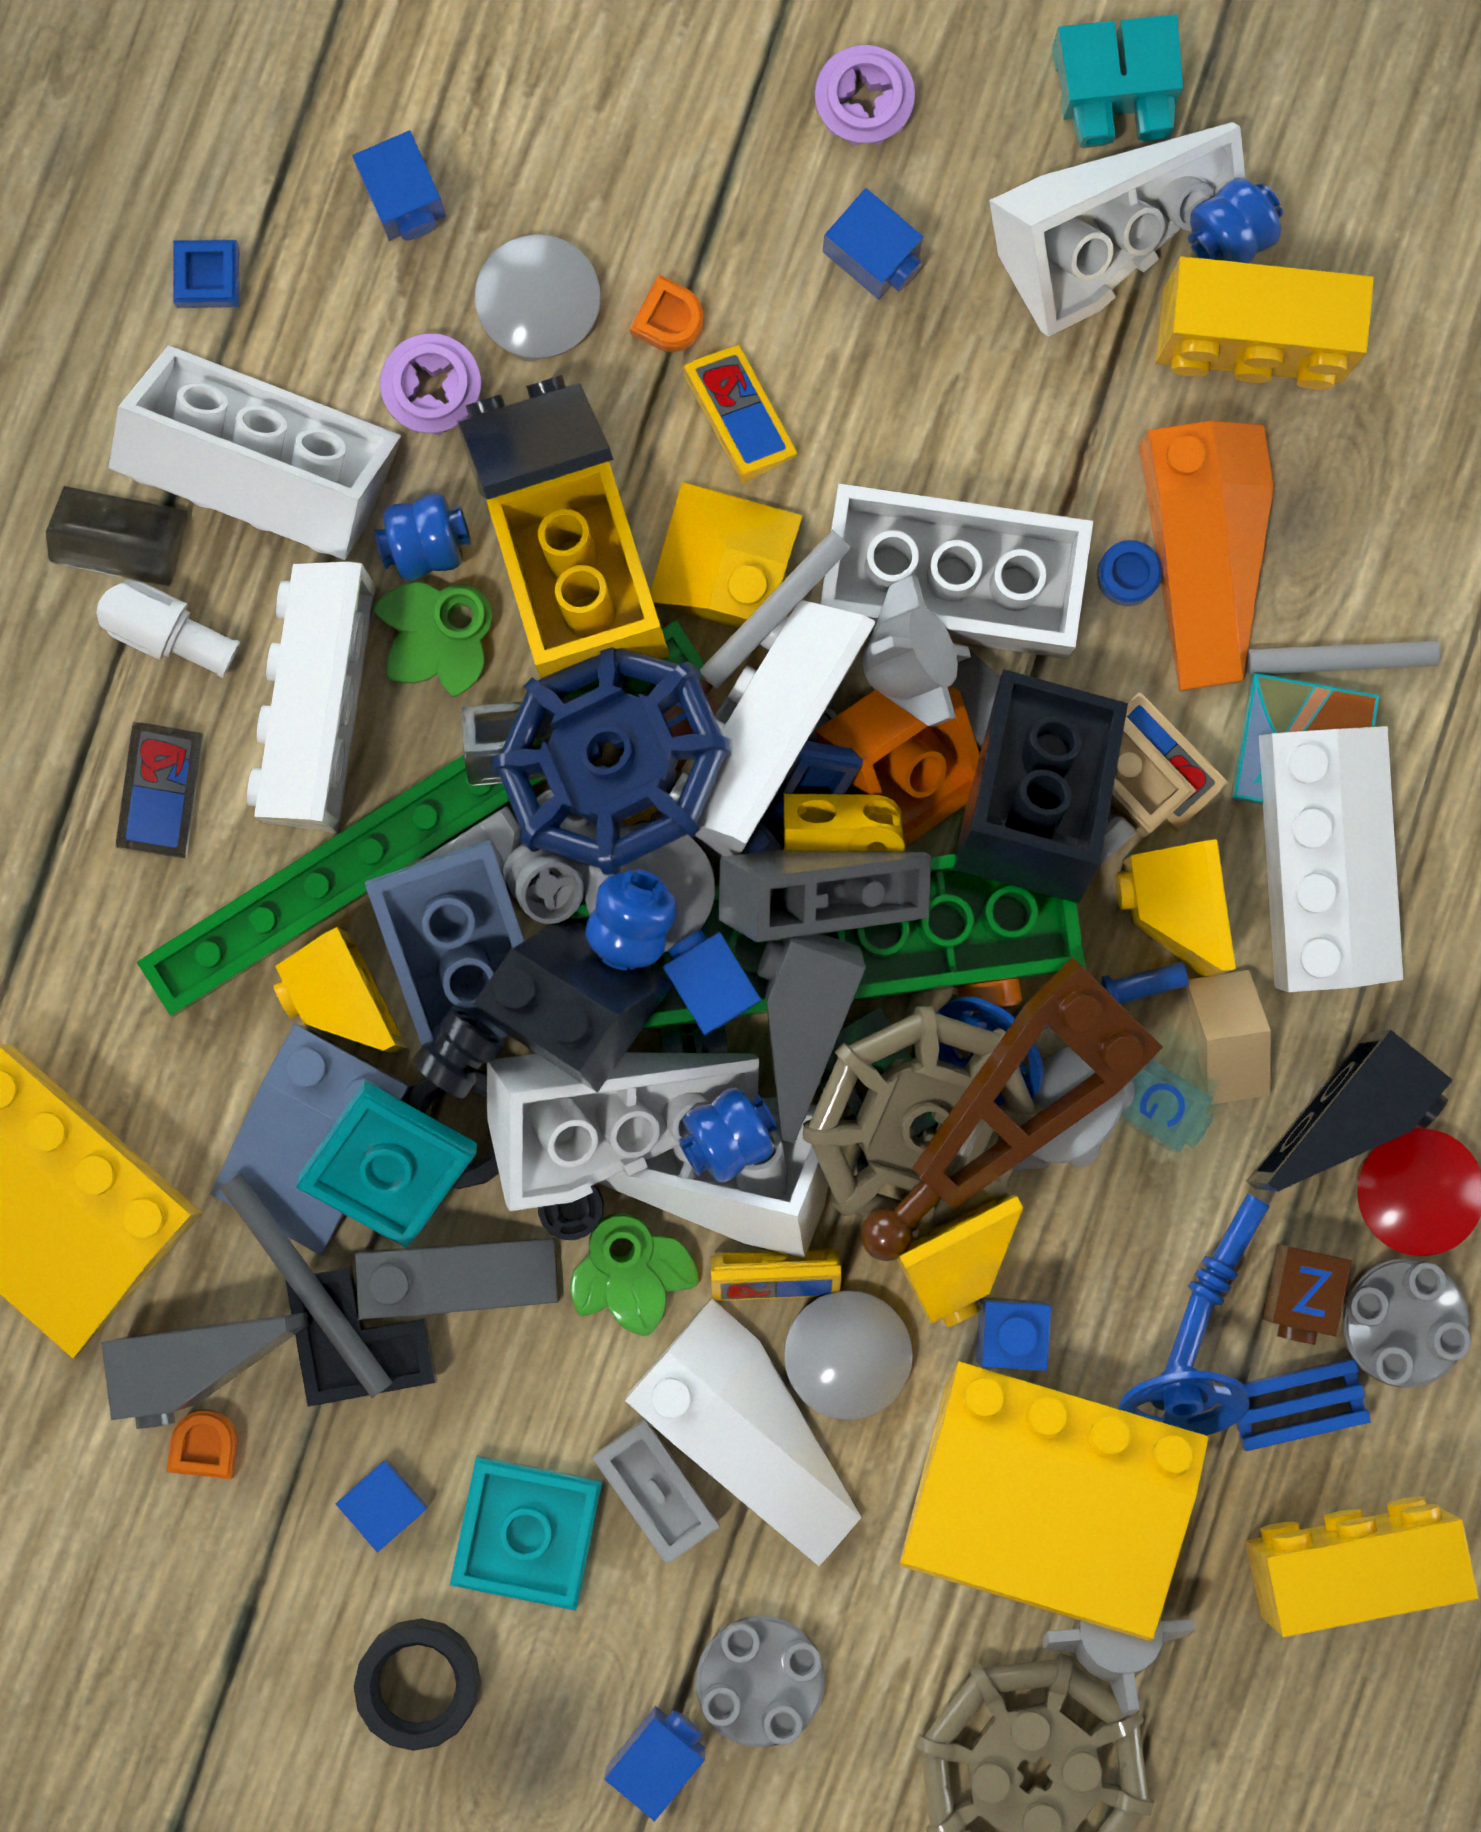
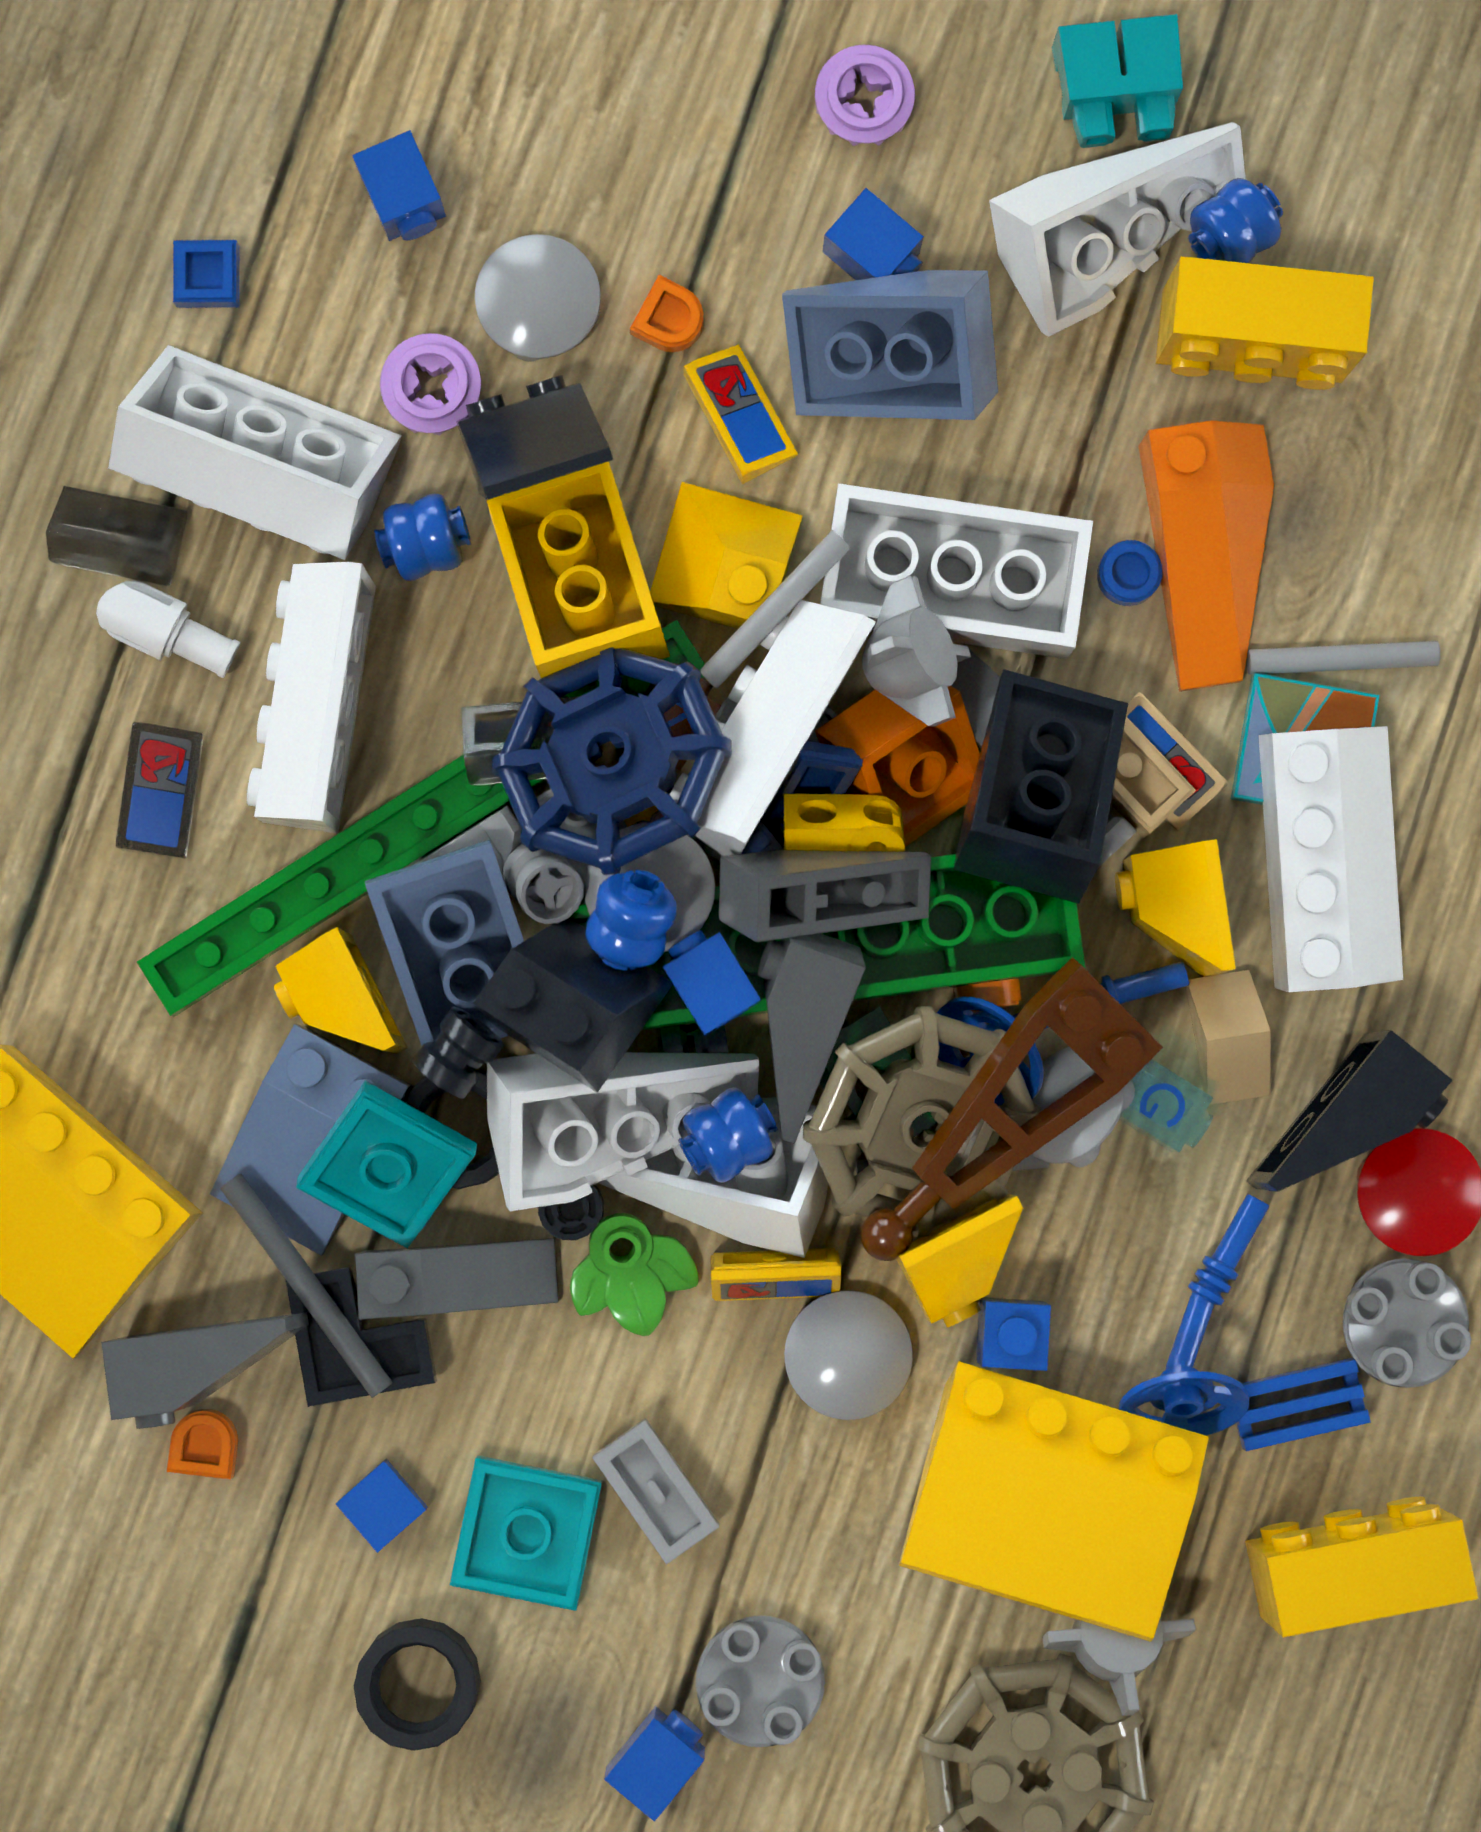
bright green plate [373,582,493,697] -> none
white wedge [625,1298,862,1566] -> none
reddish brown brick [1262,1244,1352,1345] -> none
none -> sand blue slope [782,270,998,420]

